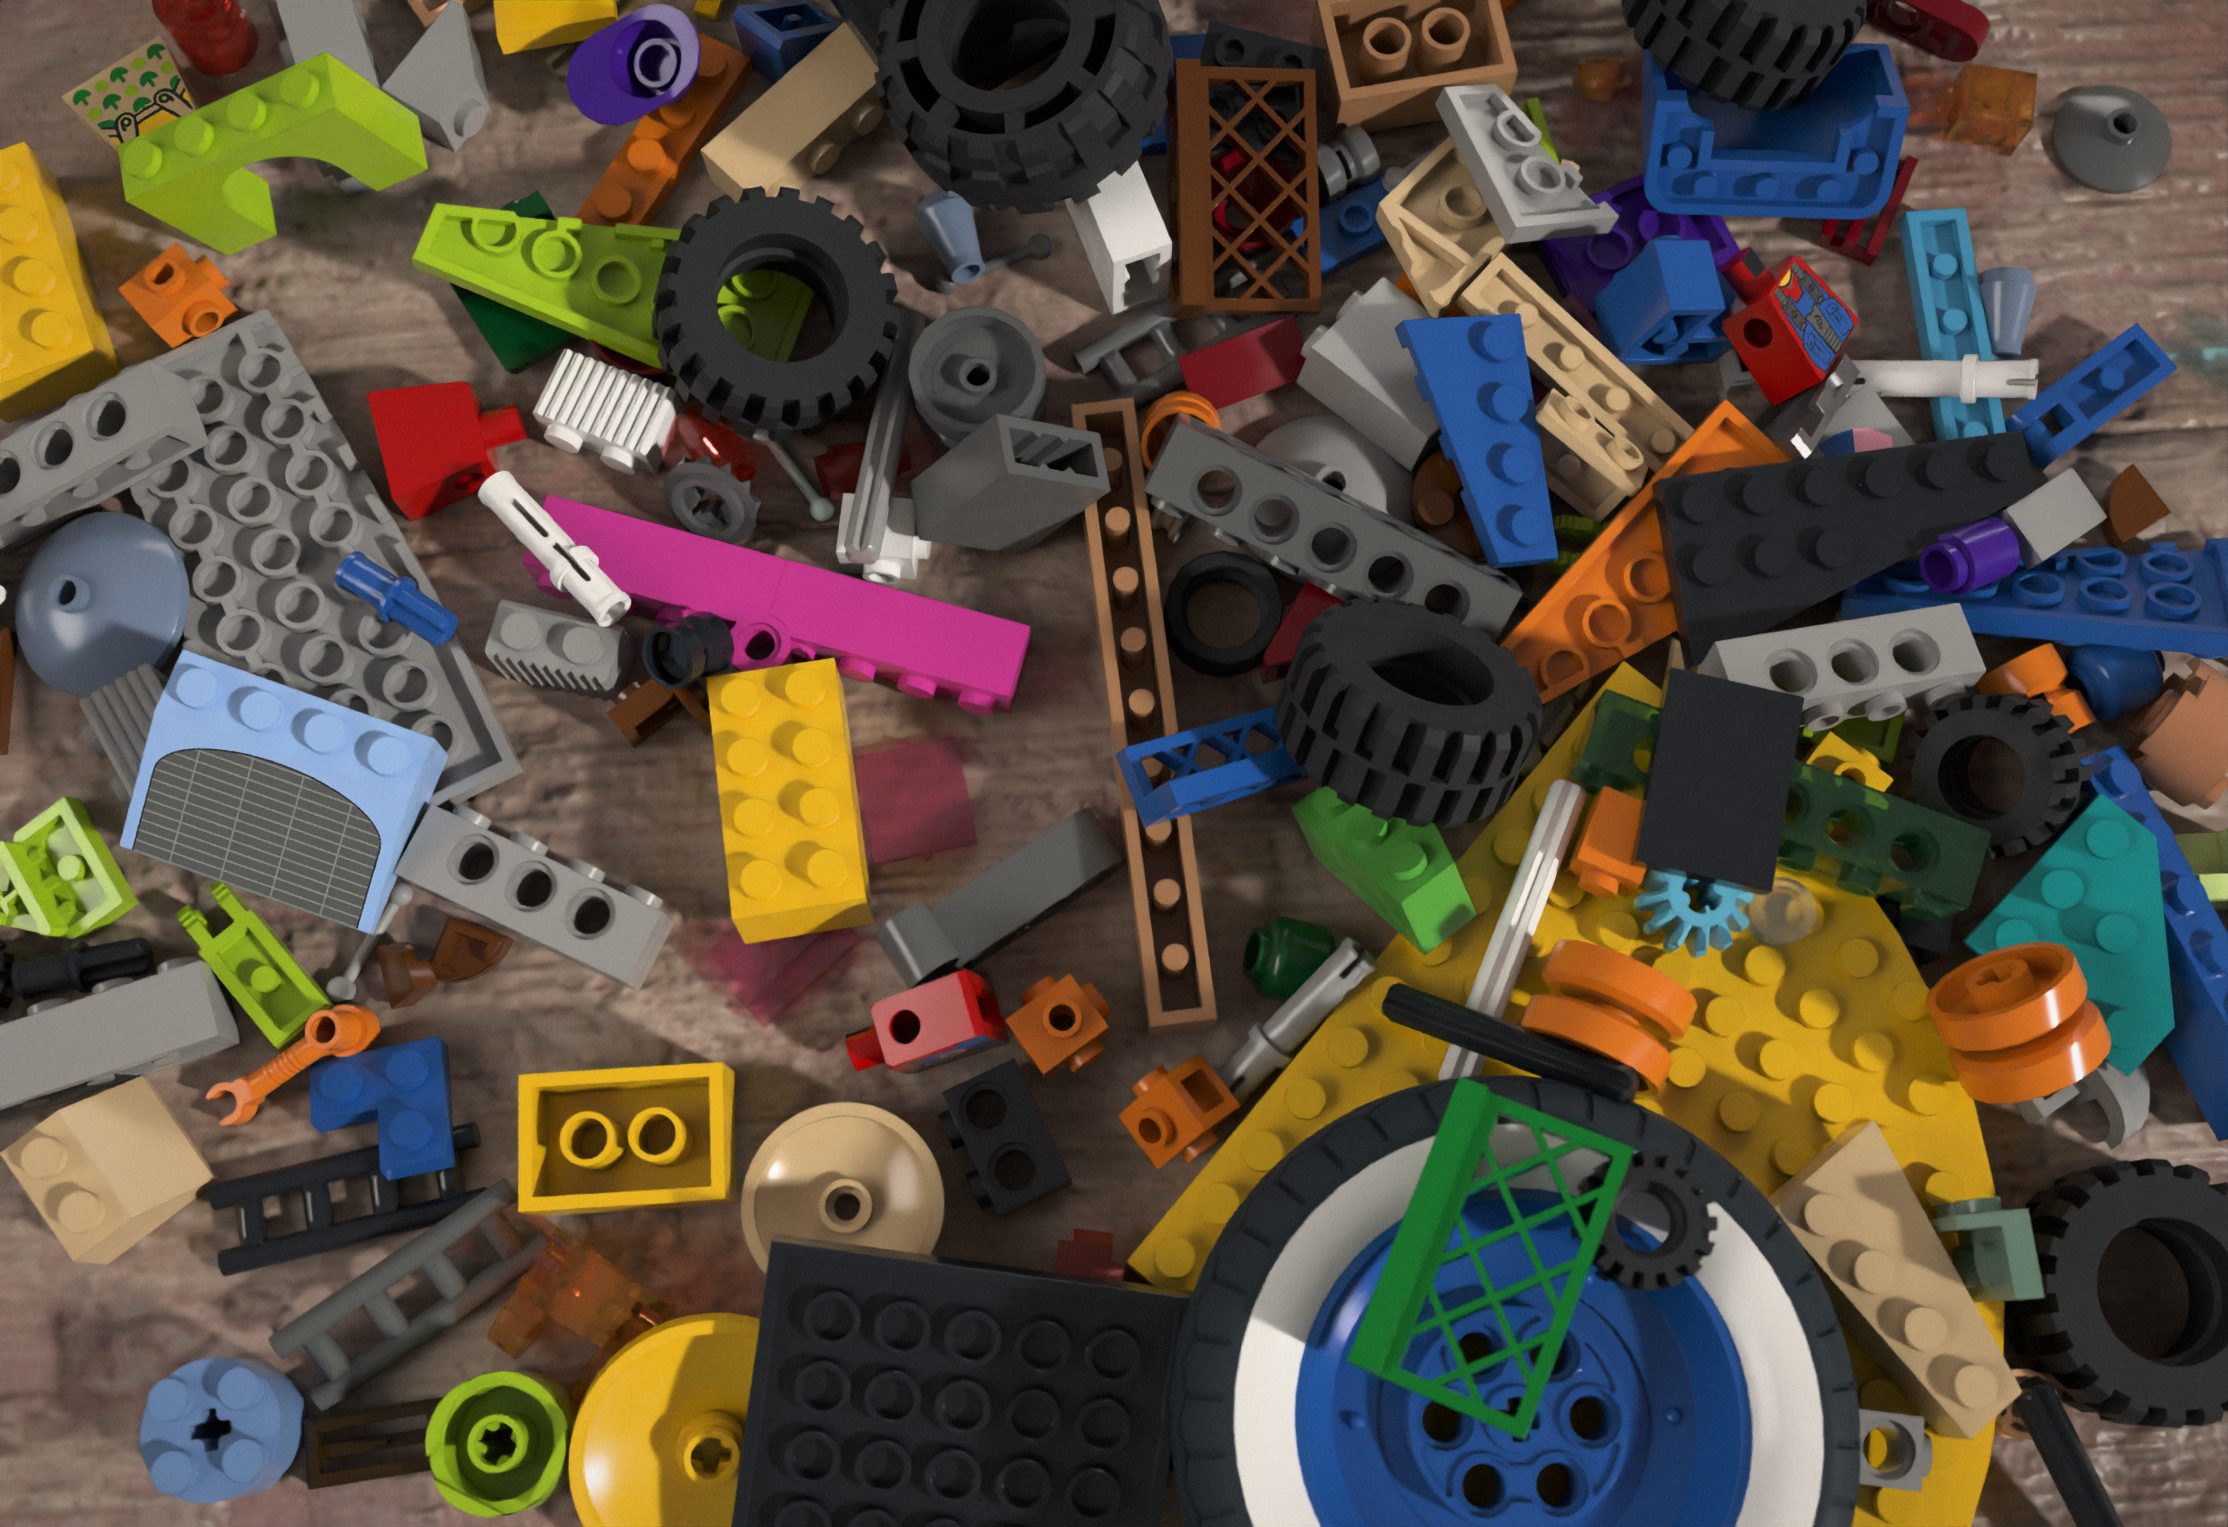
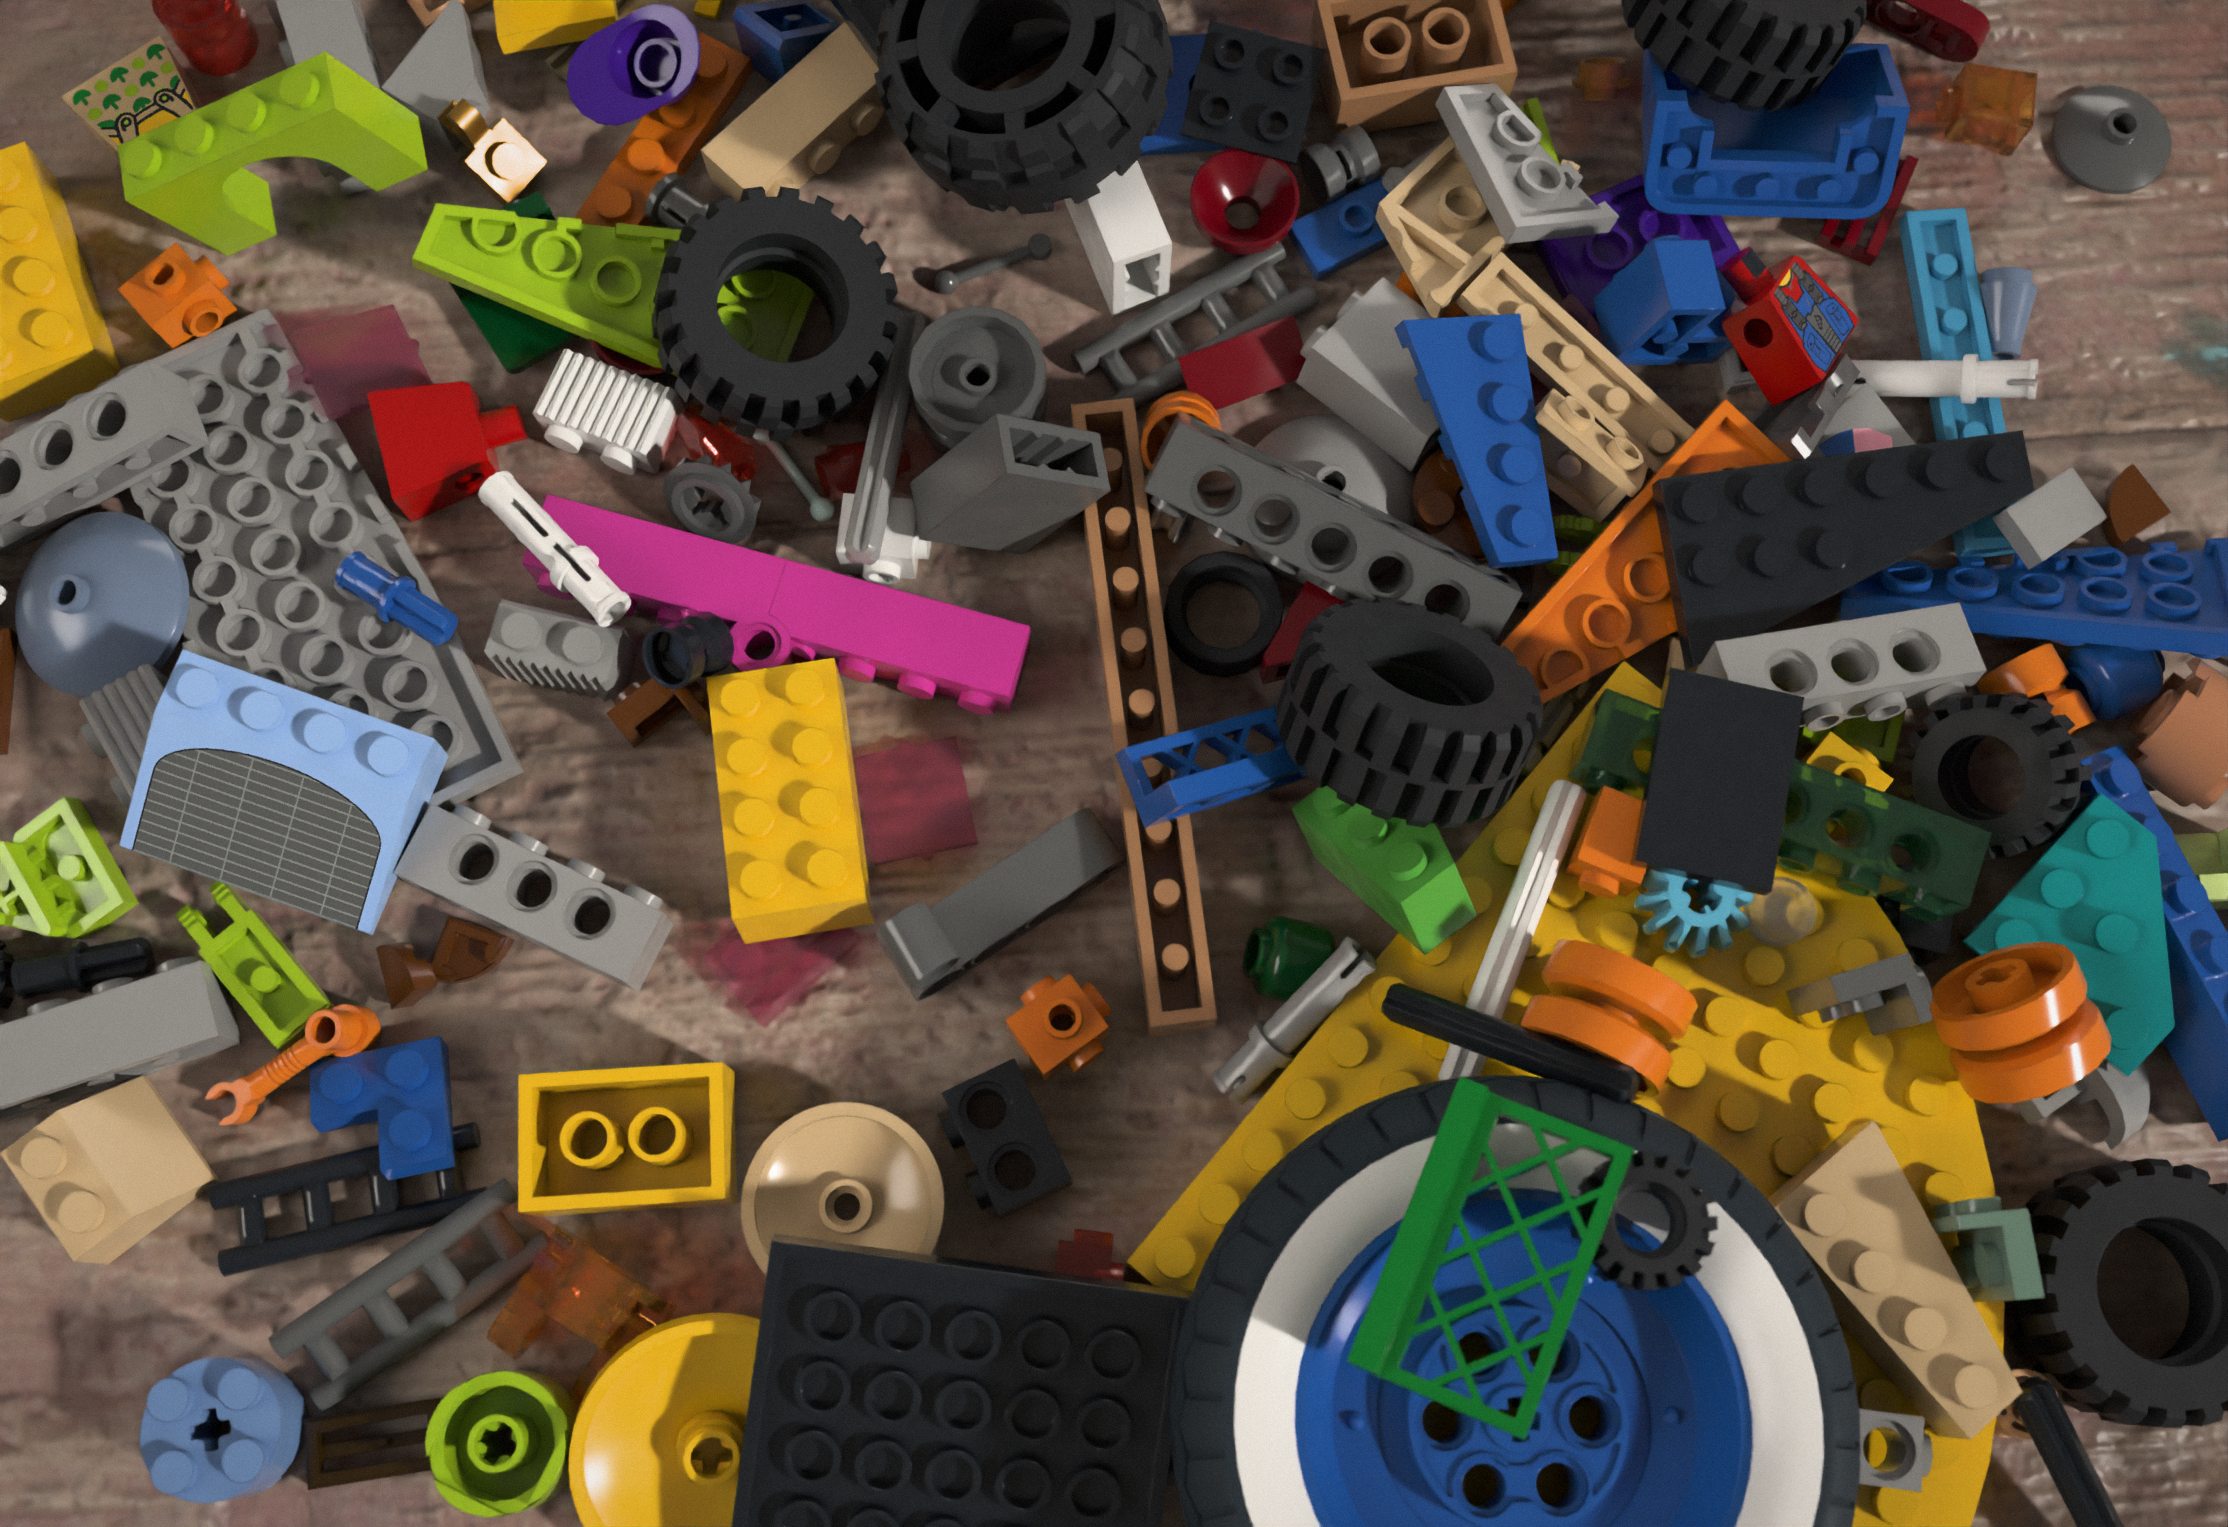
light grey hinge [326,881,413,1003] -> none
torso [845,969,1011,1075] -> none
sand blue cone [916,190,986,284] -> none
orange brick [1118,1053,1241,1169] -> none
reddish brown fence [1165,58,1322,319] -> none
dark purple brick [1920,517,2020,595] -> none
blue plate [2004,323,2178,471] -> none
none -> clear pink piece [289,304,433,420]
none -> plate [437,98,547,205]
none -> dark grey bush [644,173,710,230]
none -> dark grey bracket [1786,952,1933,1035]

